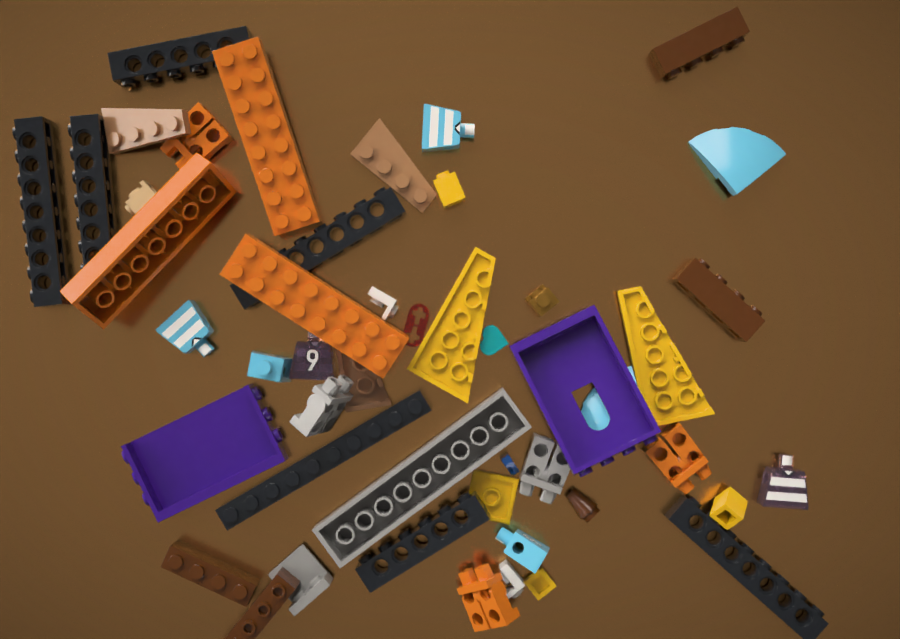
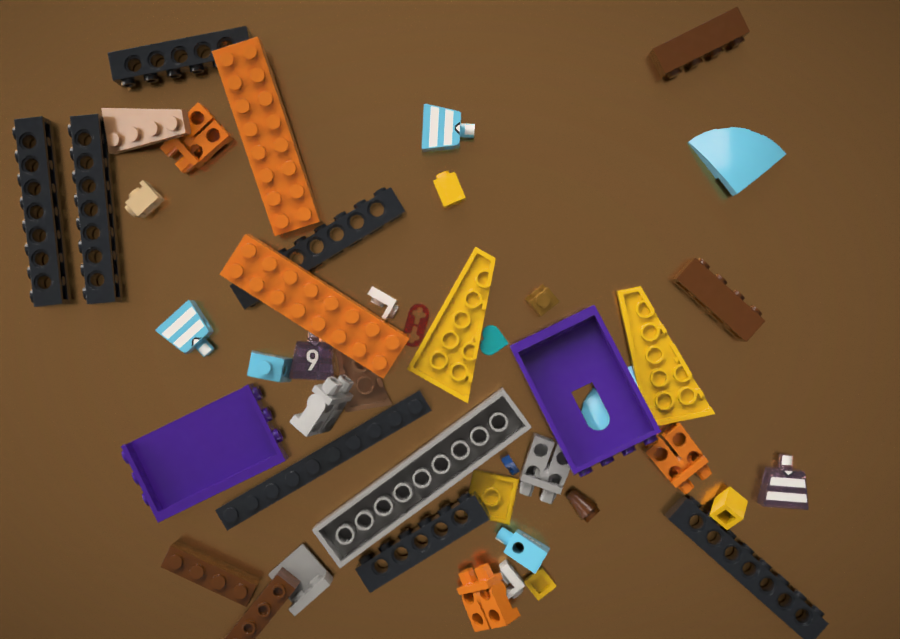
orange brick [60,152,237,330] -> none
medium nougat wing [350,118,437,214] -> none

